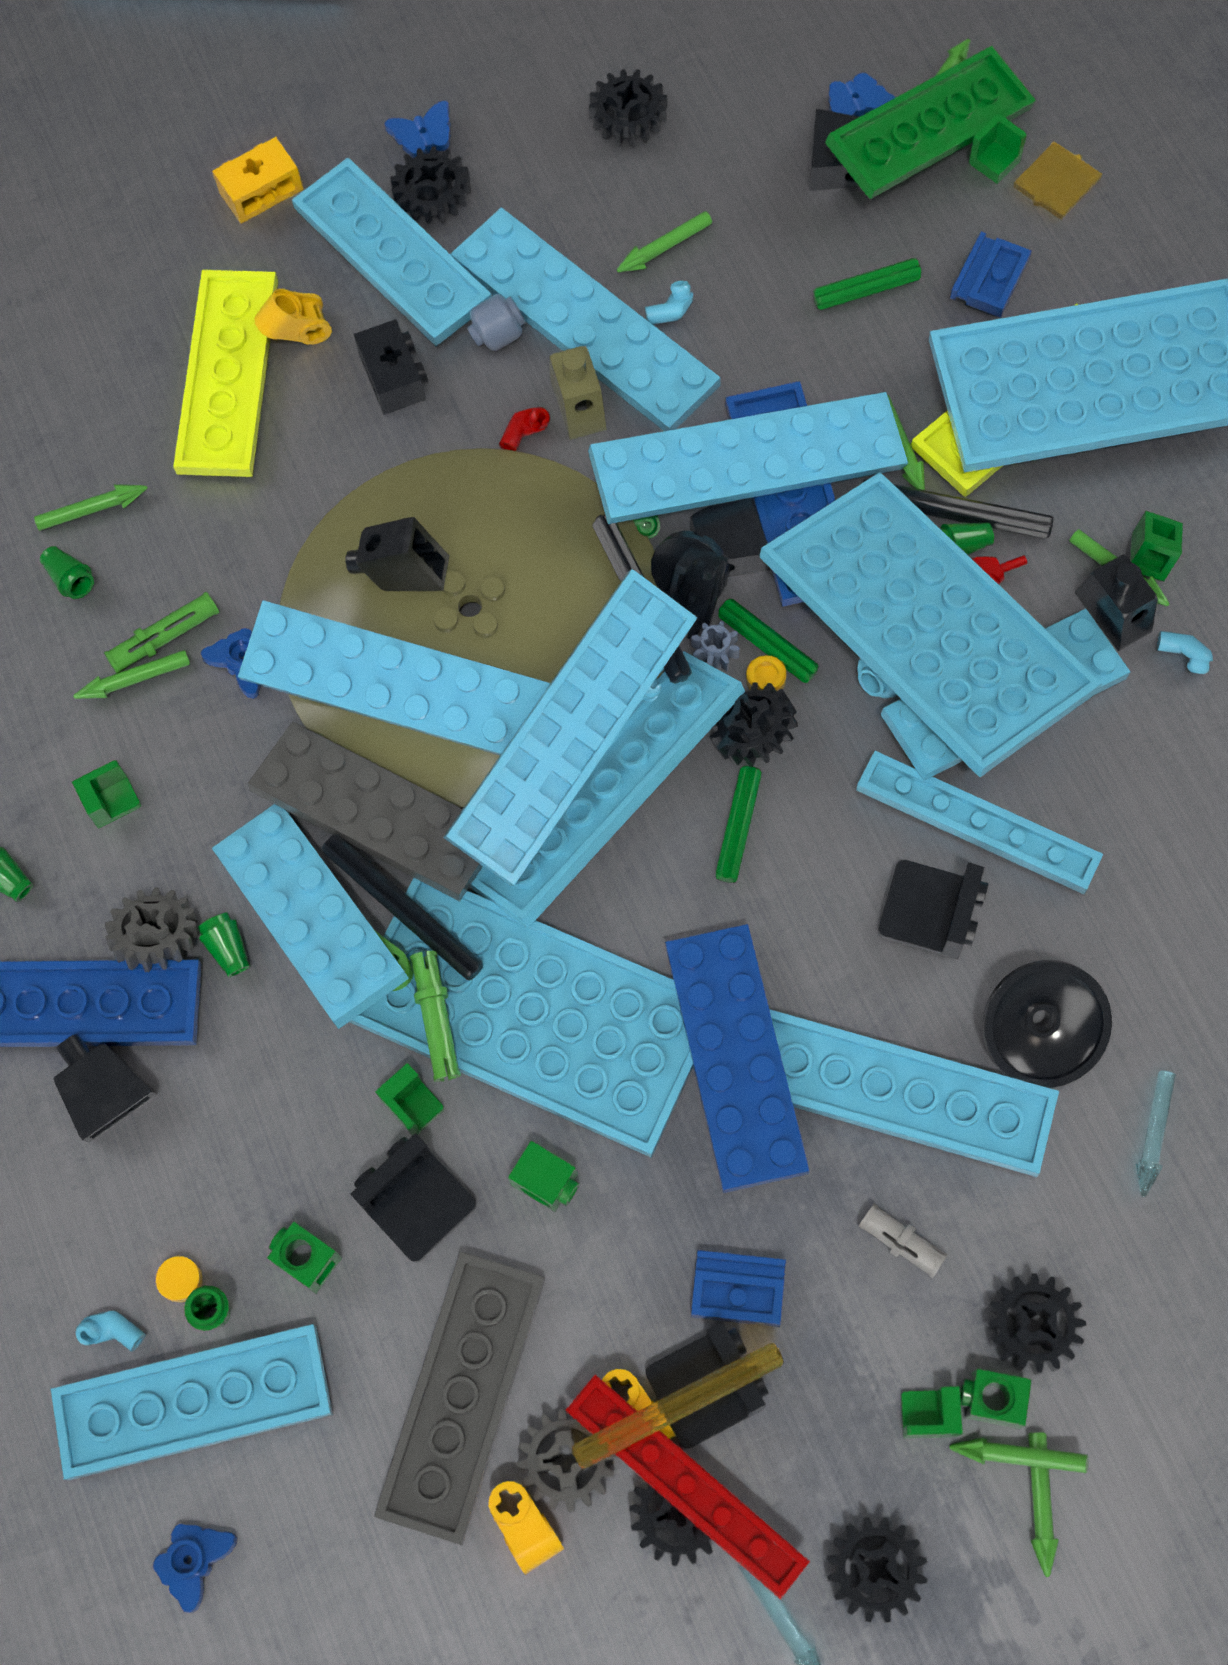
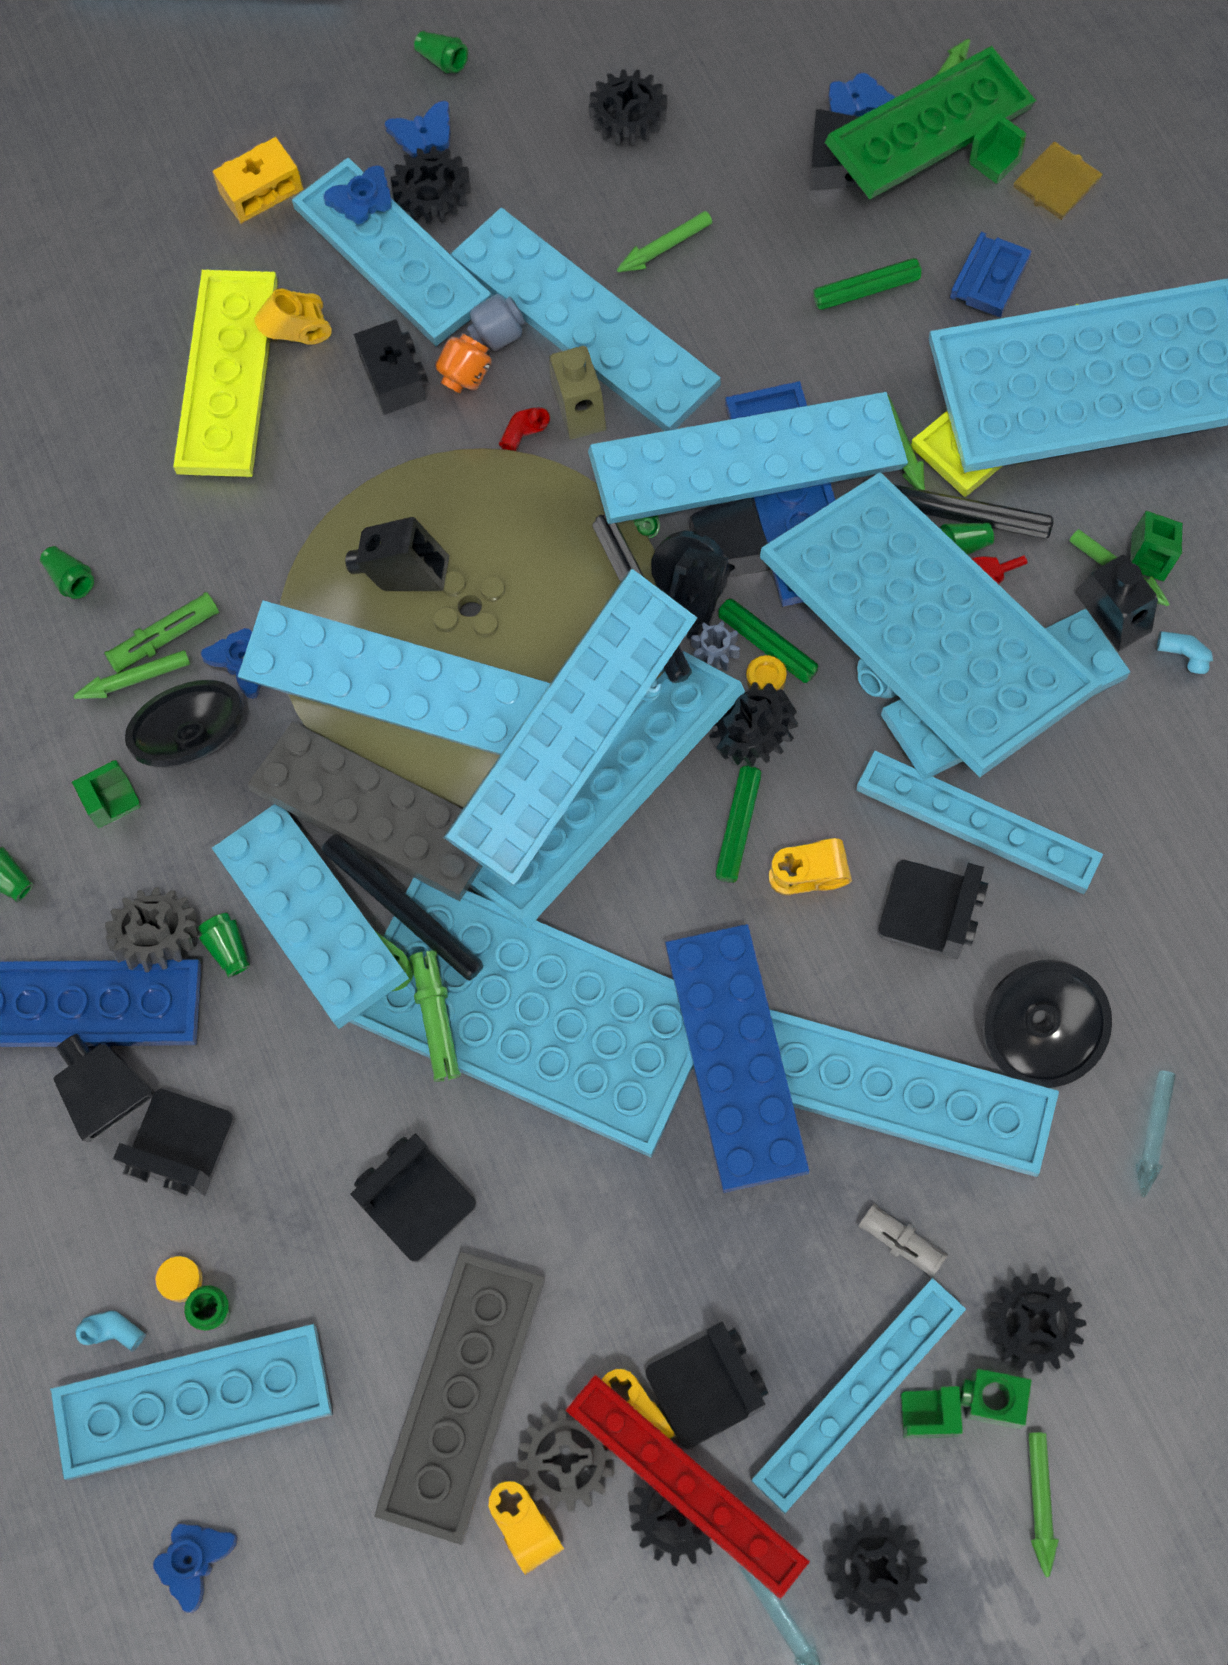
bright green piece [34,484,147,531] -> none
green brick [267,1221,342,1294] -> none
green panel [375,1063,444,1136] -> none
green brick [508,1141,580,1212] -> none
clear yellow axle [572,1343,784,1469] -> none
medium azure arm [645,280,693,325] -> none
blue plate [691,1250,786,1327] -> none
bright green piece [949,1437,1088,1473] -> none
none -> black bracket [113,1089,234,1197]
none -> black dish [125,680,243,768]
none -> blue animal [323,165,392,224]
none -> green cone [414,31,468,73]
none -> orange head [435,333,492,394]
none -> medium azure plate [751,1278,966,1514]
none -> yellow piece [769,838,852,896]

